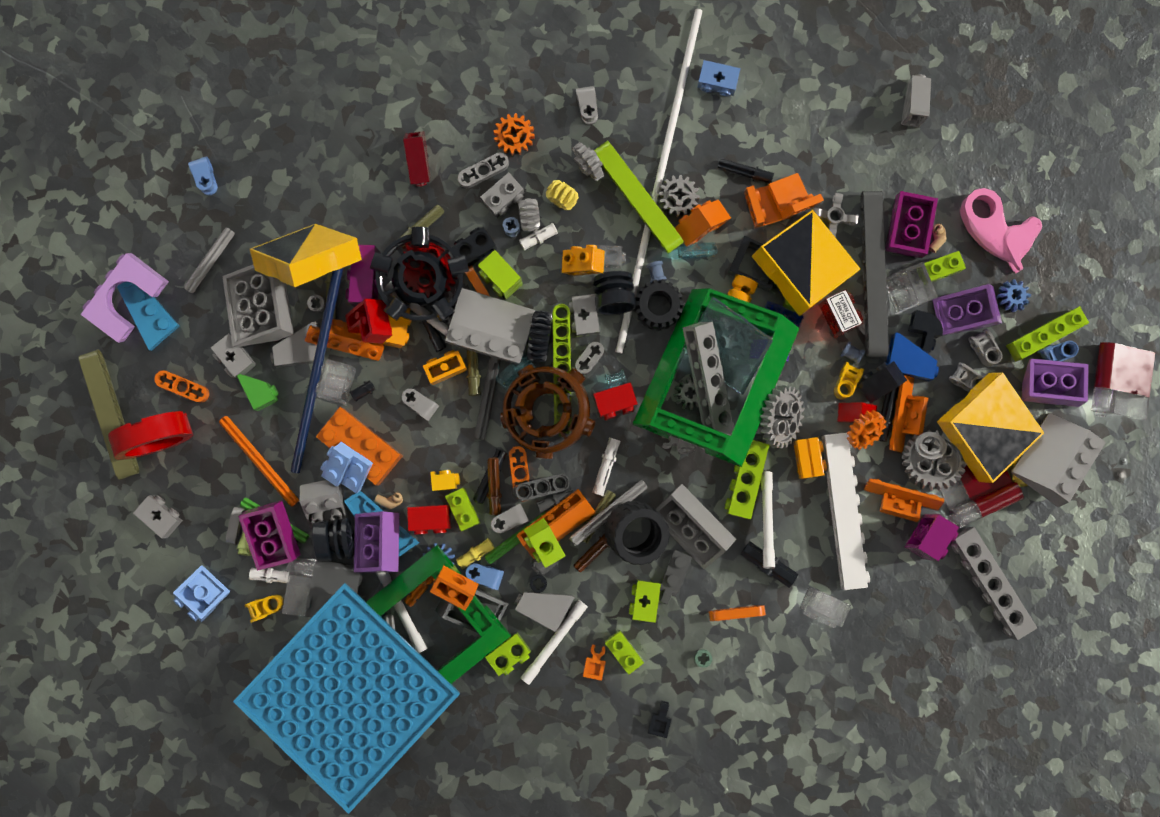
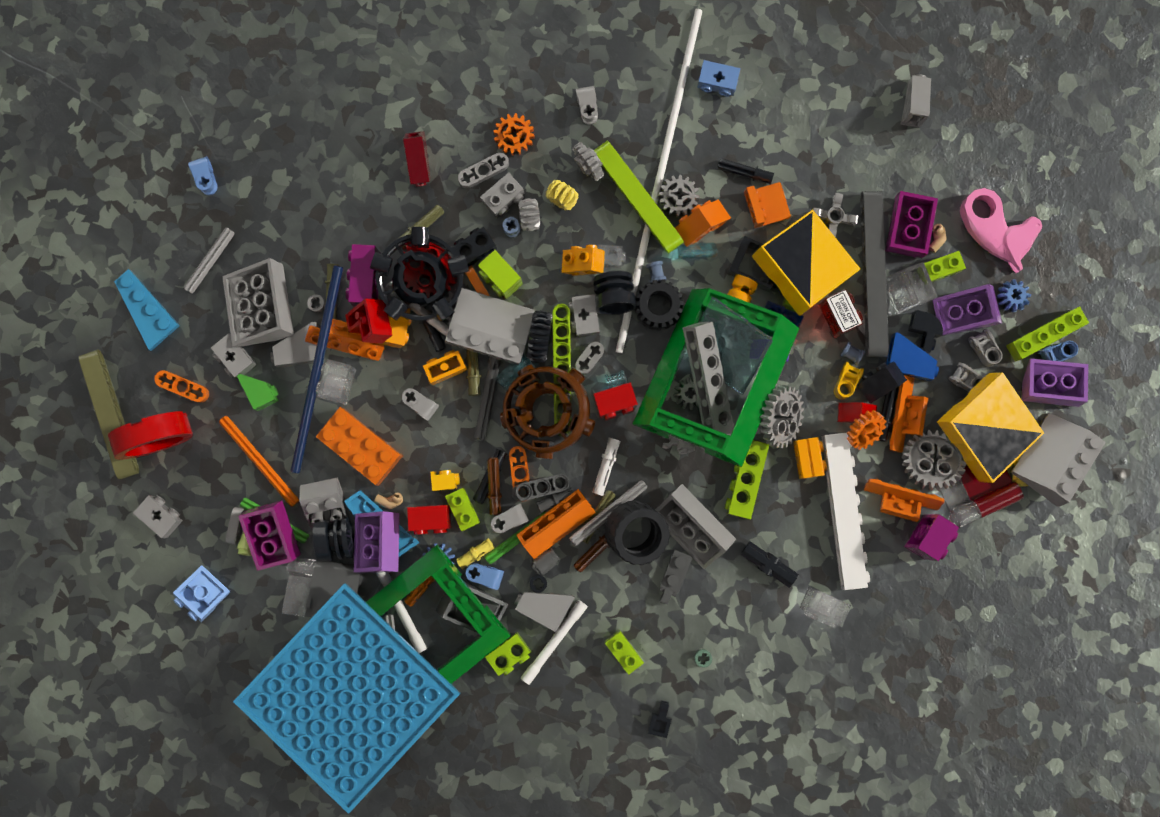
lavender arch [80,253,169,343] -> none
yellow piece [245,594,285,623] -> none
white pin [249,568,291,584] -> none
yellow tile [250,224,362,287] -> none
light blue plate [320,442,373,494] -> none
black pin [350,380,376,402] -> none
orange brick [430,565,479,611] -> none
white pin [519,223,558,251] -> none
lime brick [524,518,565,568] -> none
orange plate [583,644,606,681] -> none
lime brick [629,580,661,623] -> none
orange beam [709,605,766,621] -> none
white piece [761,471,775,569] -> none
orange bracket [768,173,824,219] -> none
light grey gear [915,432,947,461] -> none
light grey brick [951,527,1037,640] -> none
door [1091,342,1155,420] -> none

